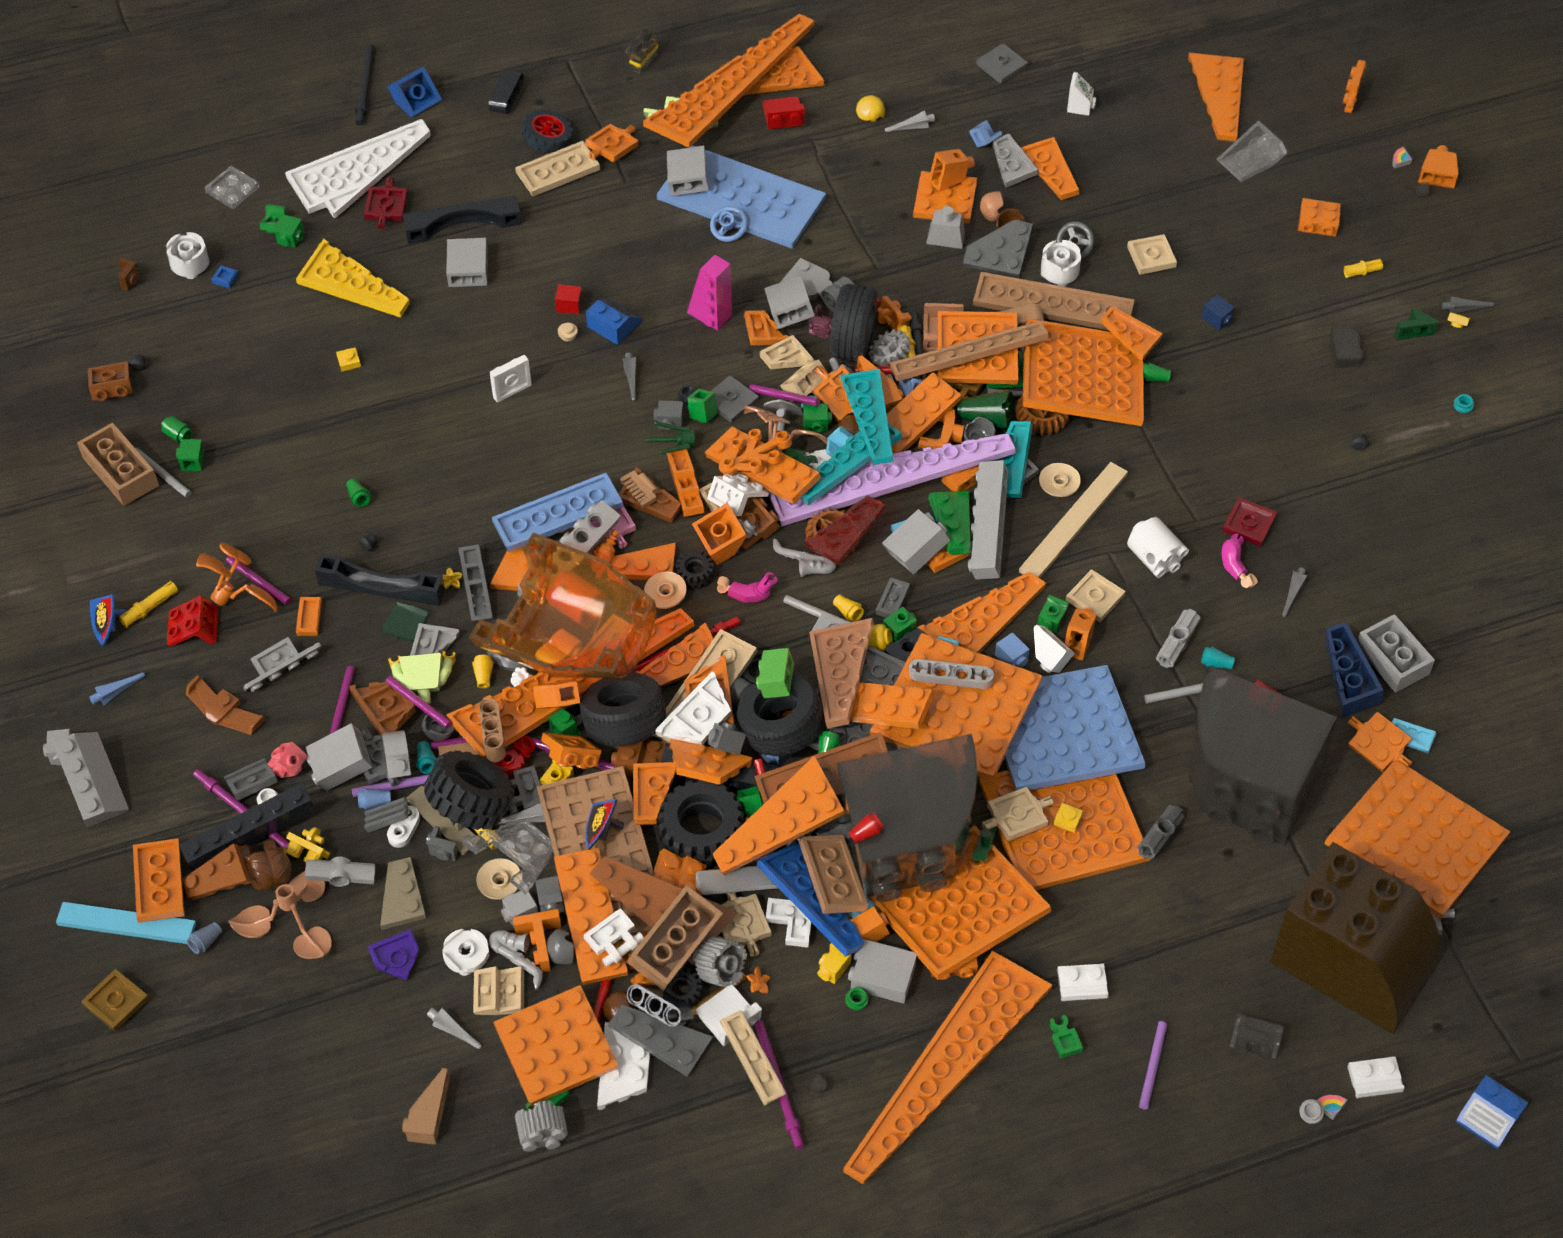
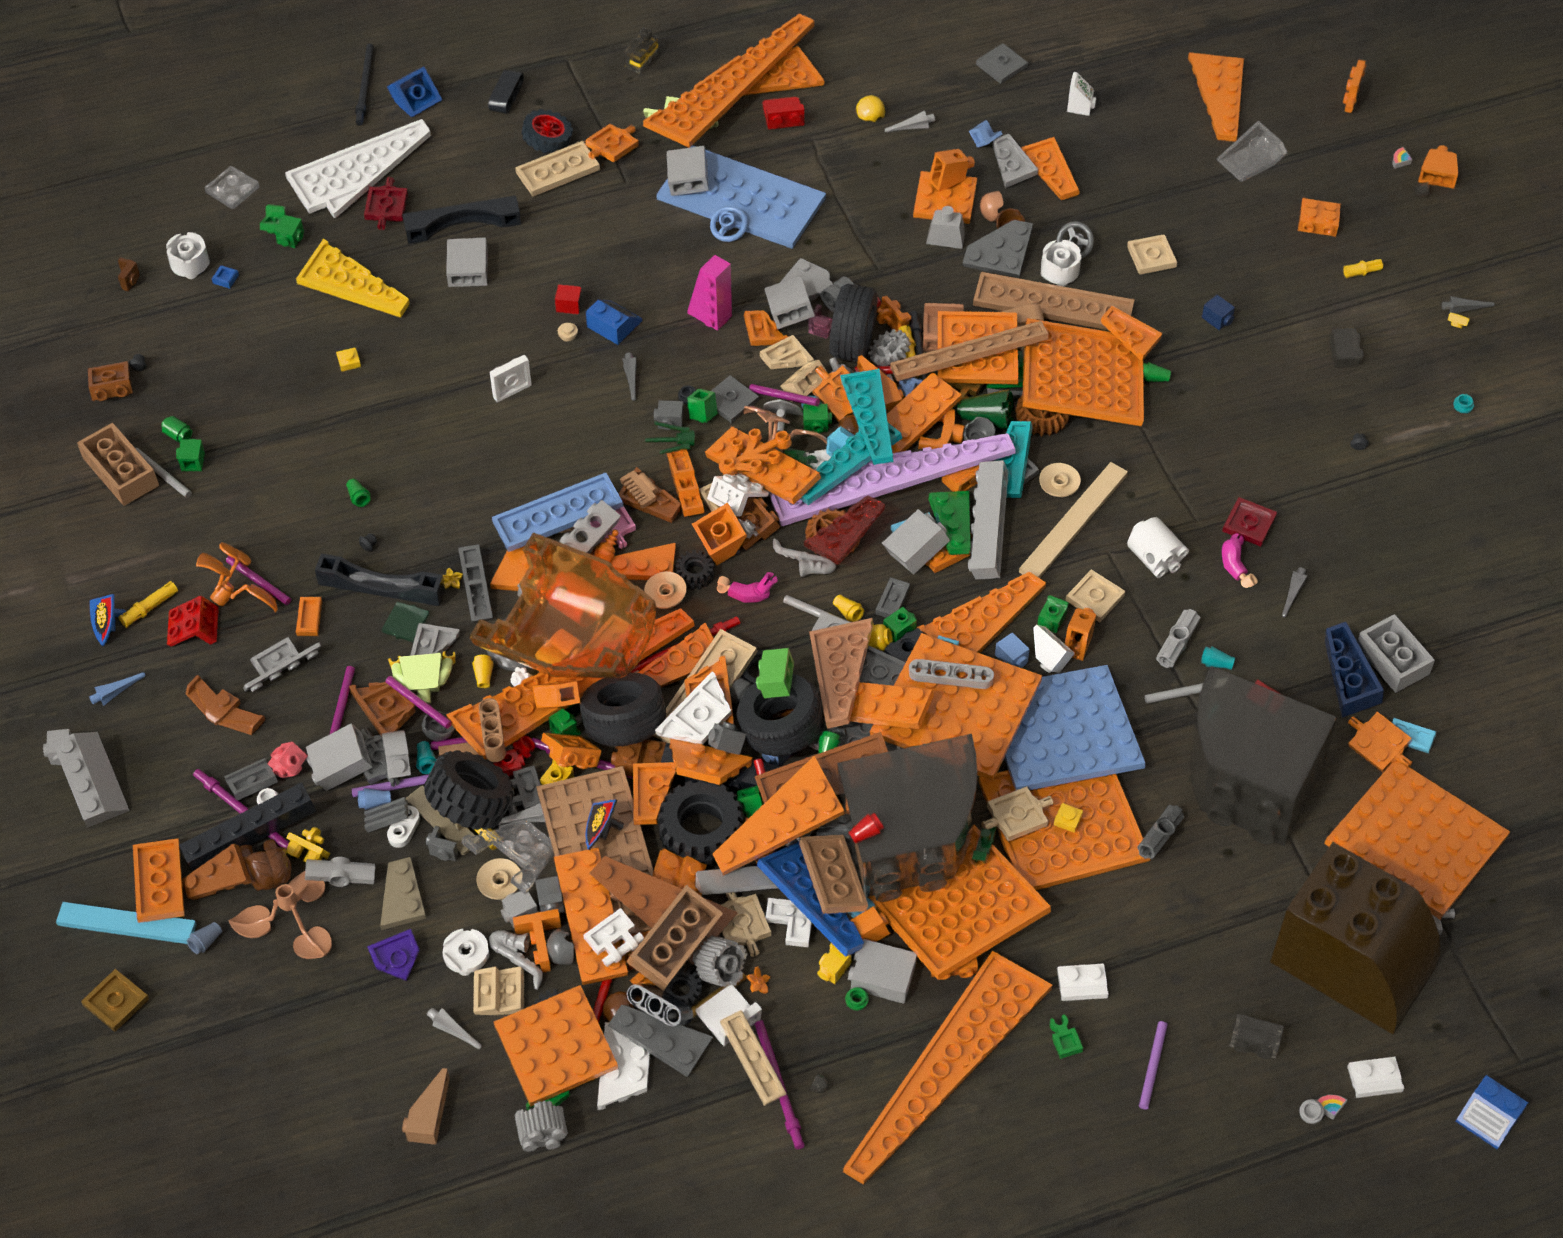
dark green slope [1394,308,1438,341] -> none

